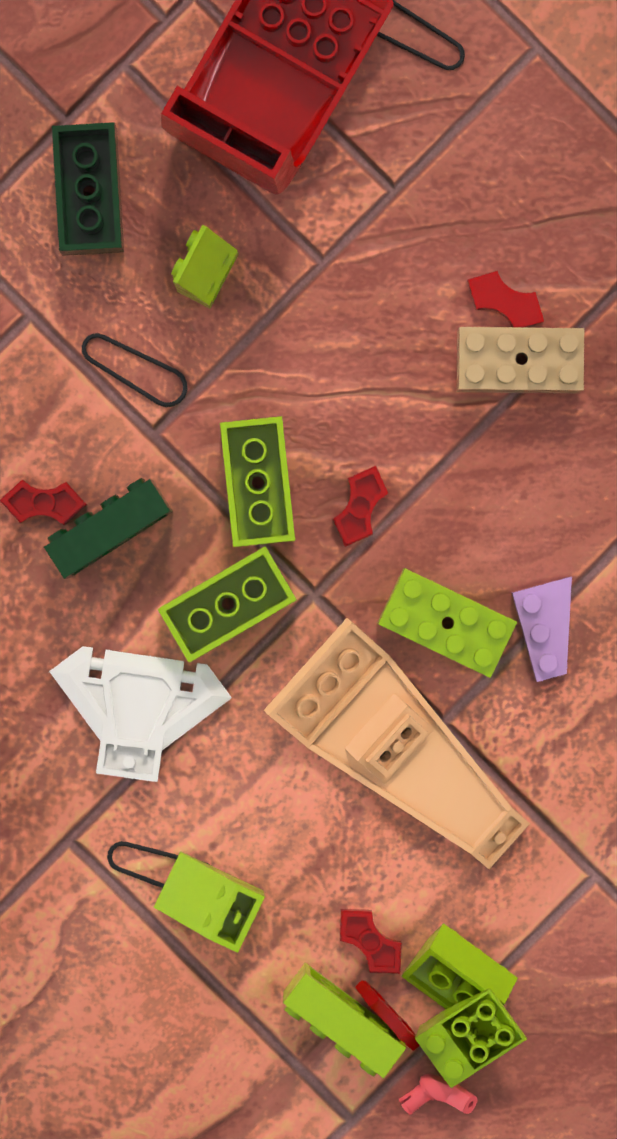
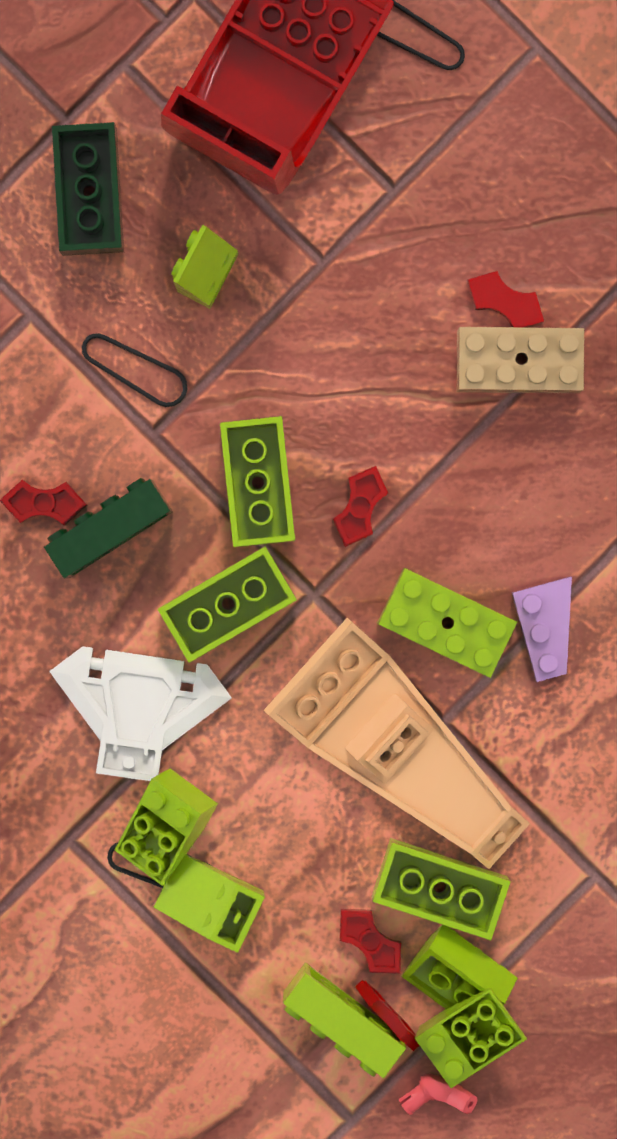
none -> lime slope [115,768,218,886]
none -> lime brick [371,838,511,940]

